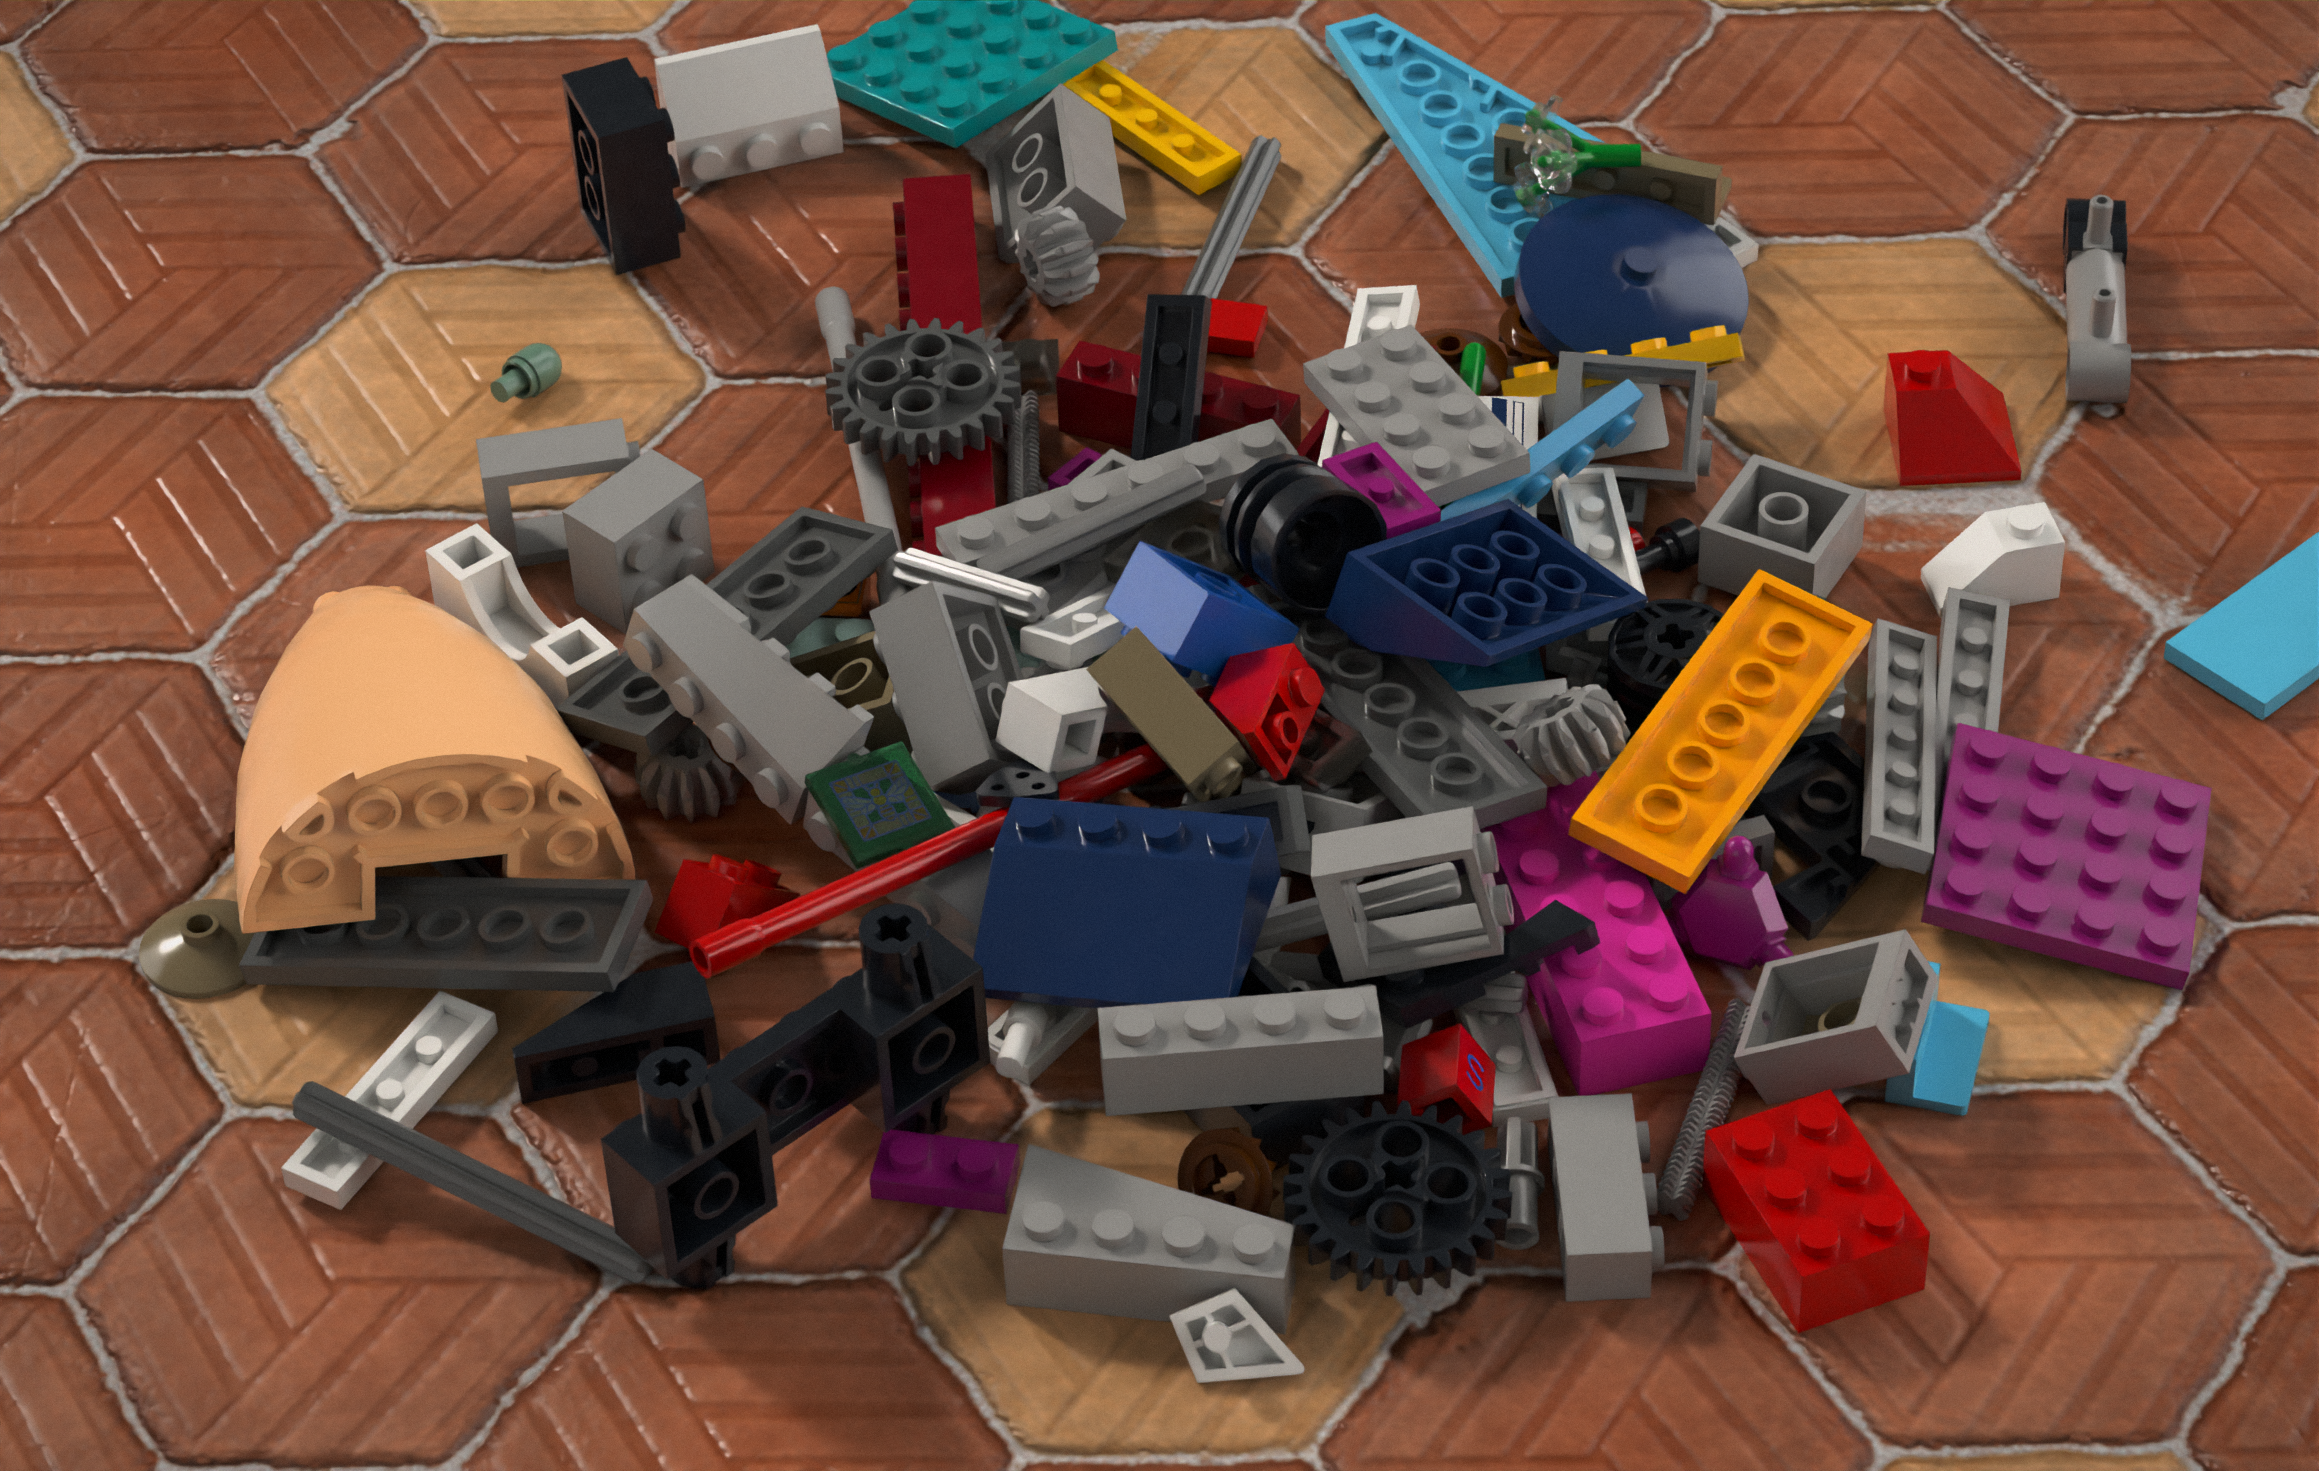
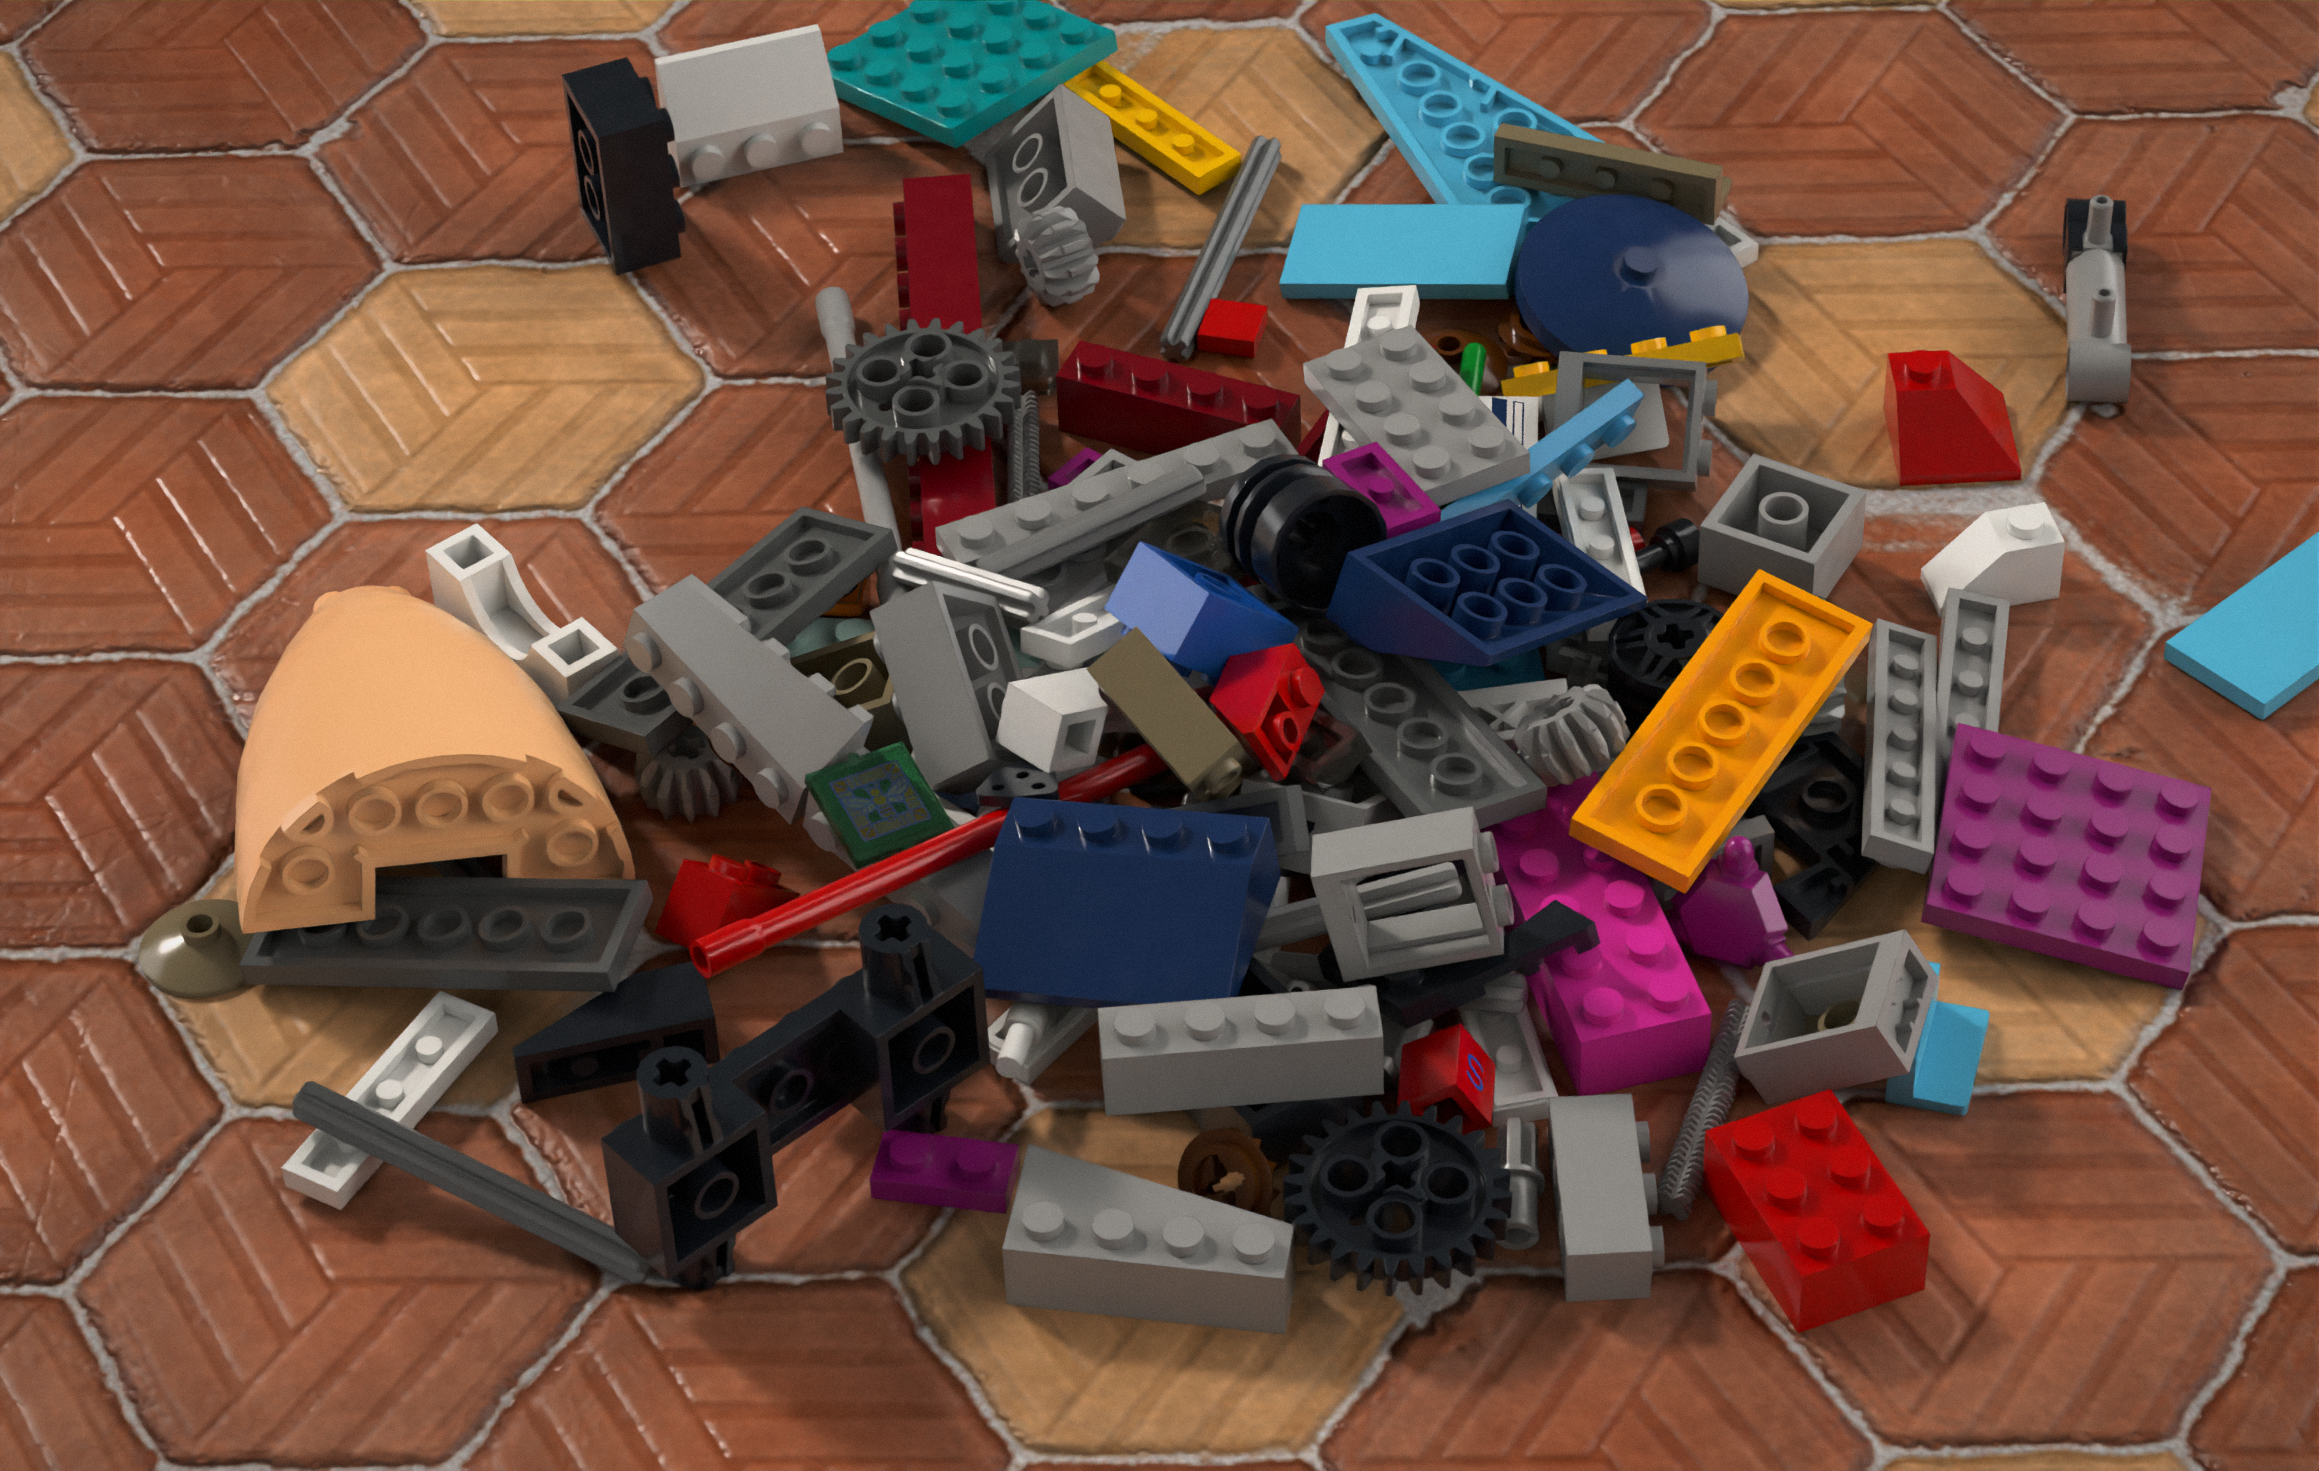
light grey window [476,418,641,567] -> none
sand green cylinder [490,343,562,403] -> none
light grey brick [562,449,715,634] -> none
black plate [1131,294,1212,461] -> none
white piece [1169,1288,1305,1383] -> none
clear plant [1513,95,1641,219] -> none
none -> medium azure tile [1279,204,1528,299]

